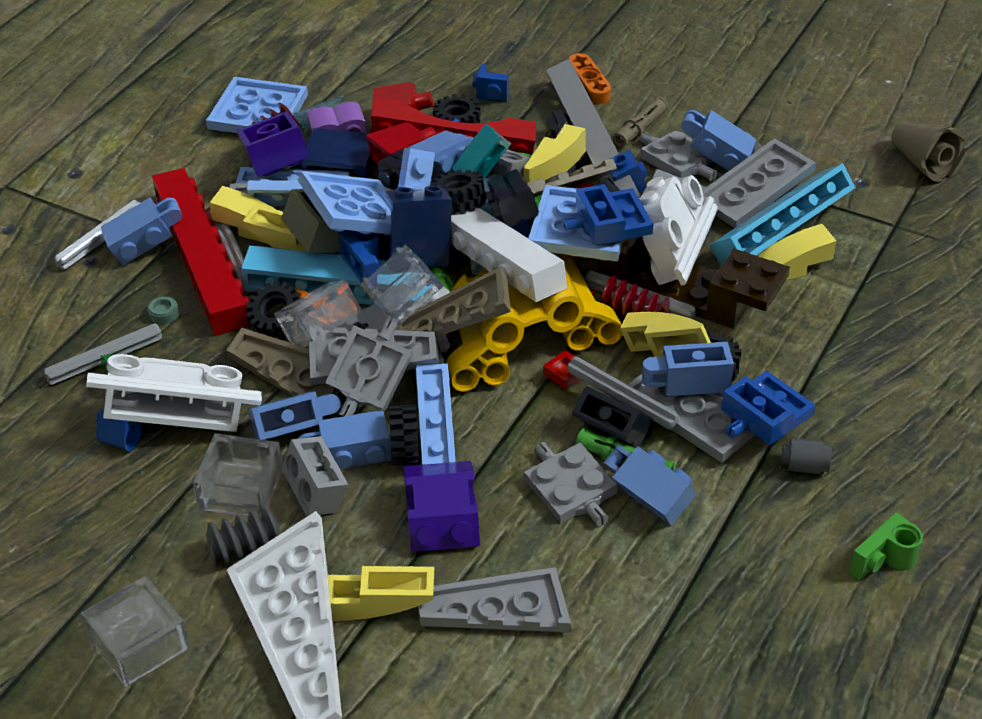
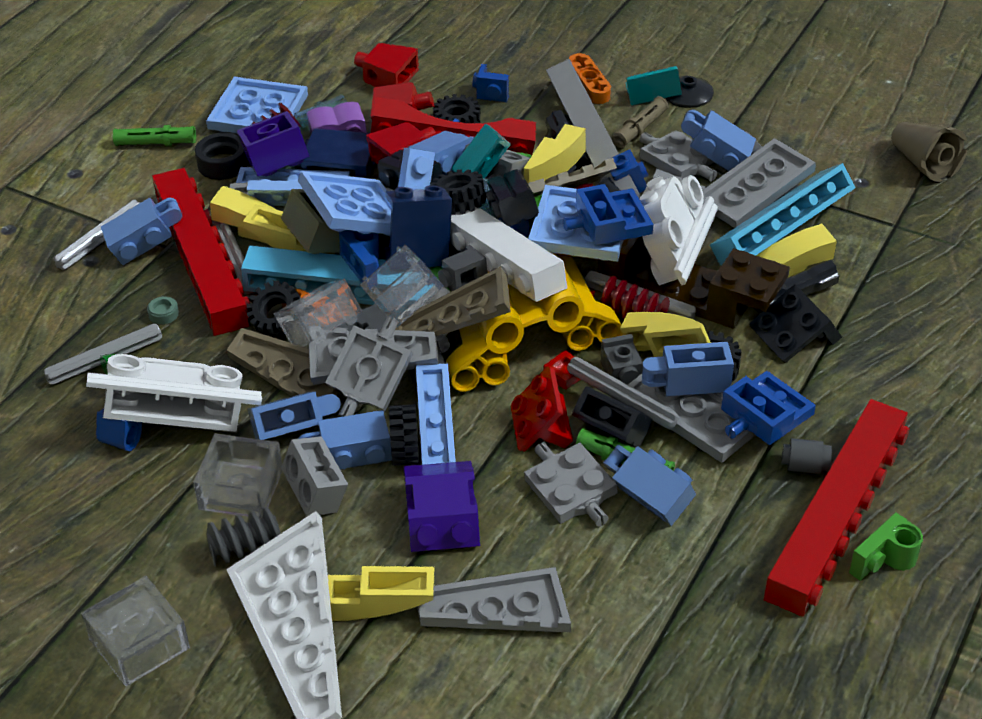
none -> bright green pin [113,125,196,146]
none -> black tyre [195,133,249,180]
none -> red torso [354,43,419,87]
none -> dark grey brick [438,245,488,291]
none -> red bracket [511,366,573,452]
none -> dark grey brick [601,334,643,384]
none -> teal panel [625,66,682,106]
none -> black dish [665,76,714,108]
none -> black bracket [749,284,842,363]
none -> black axle [755,260,840,314]
none -> red brick [763,399,910,617]

